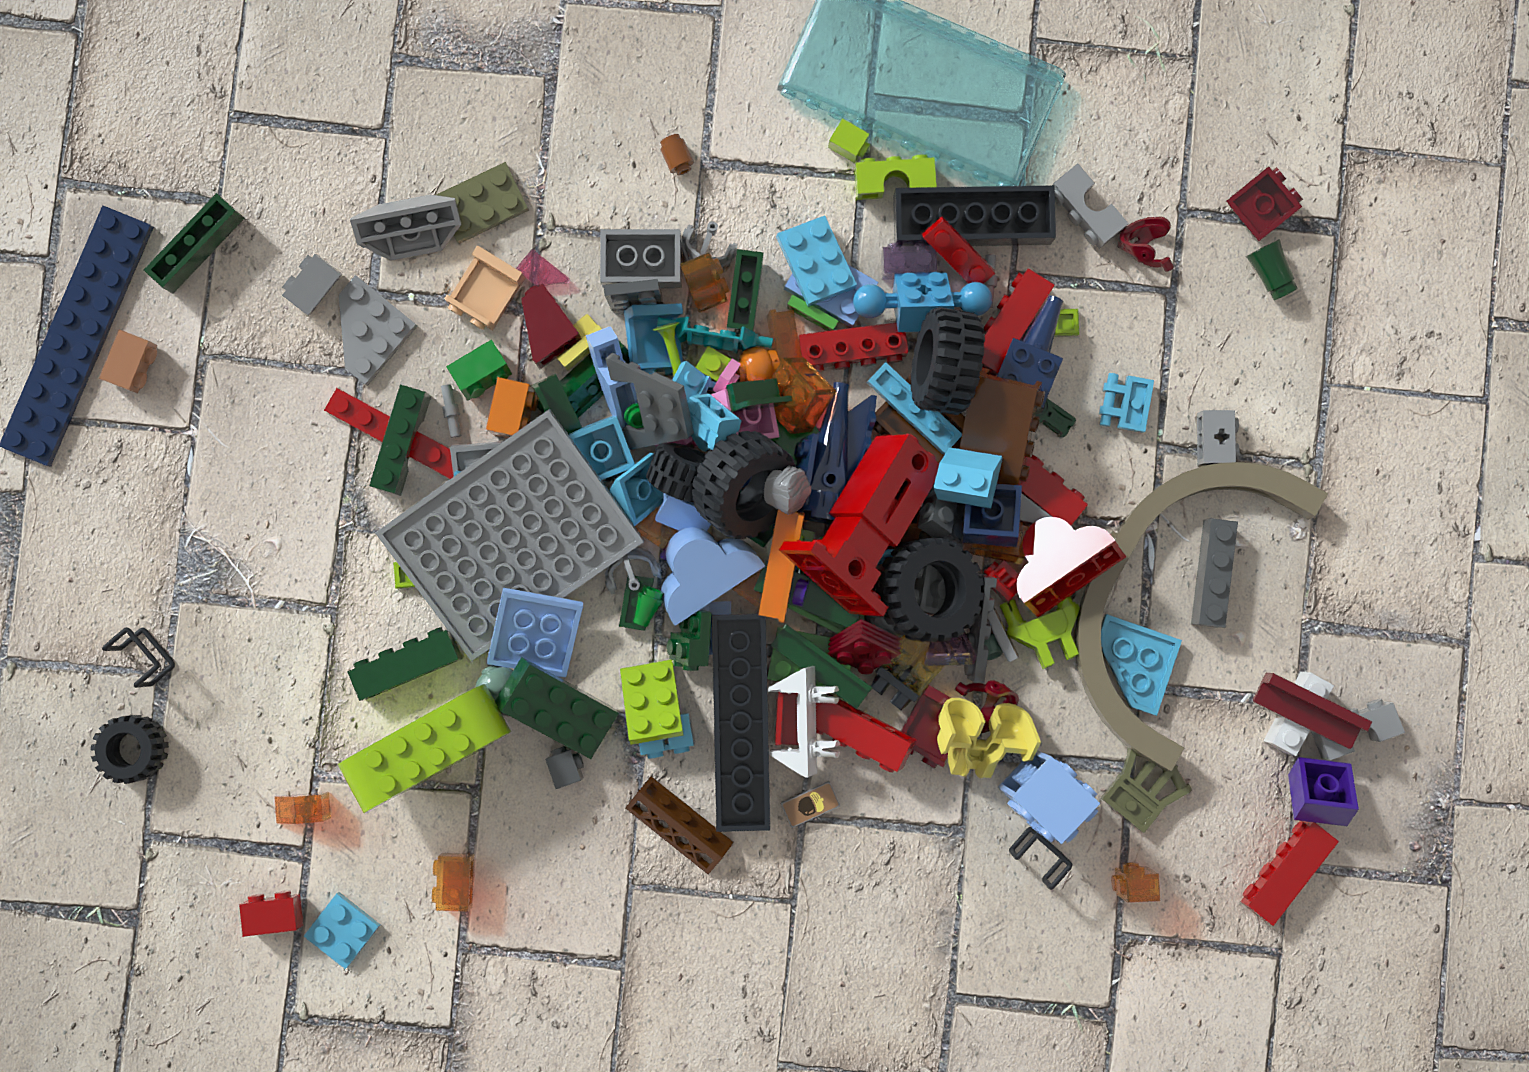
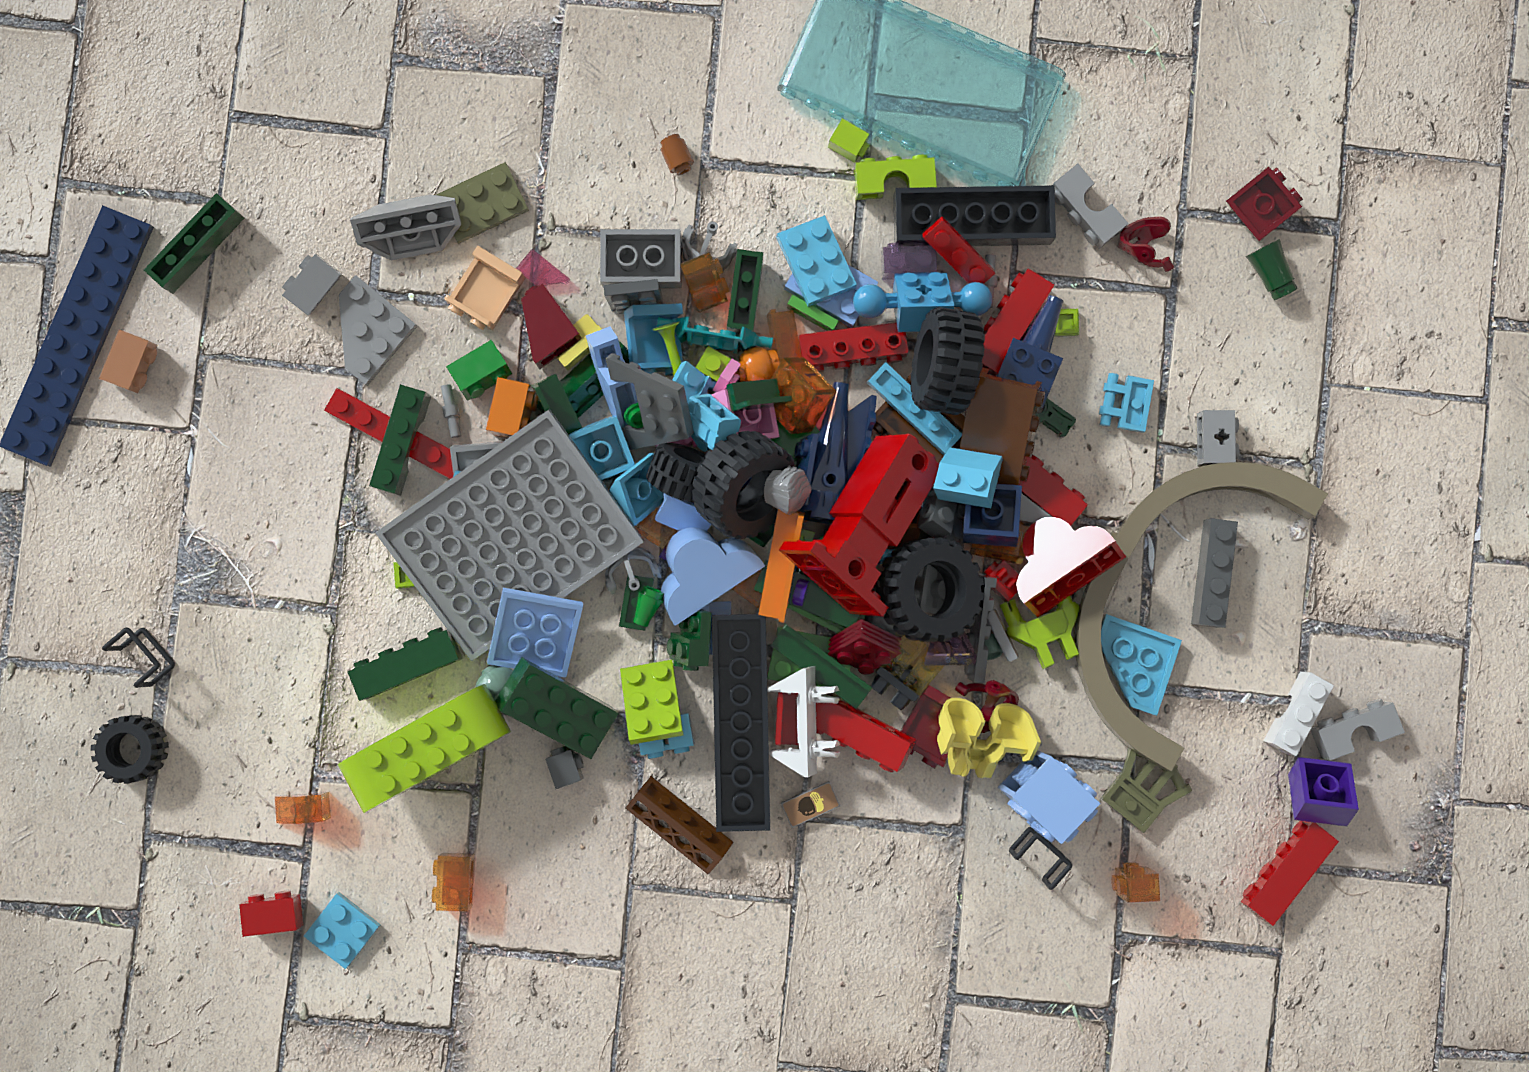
dark red panel [1253,673,1372,749] -> none

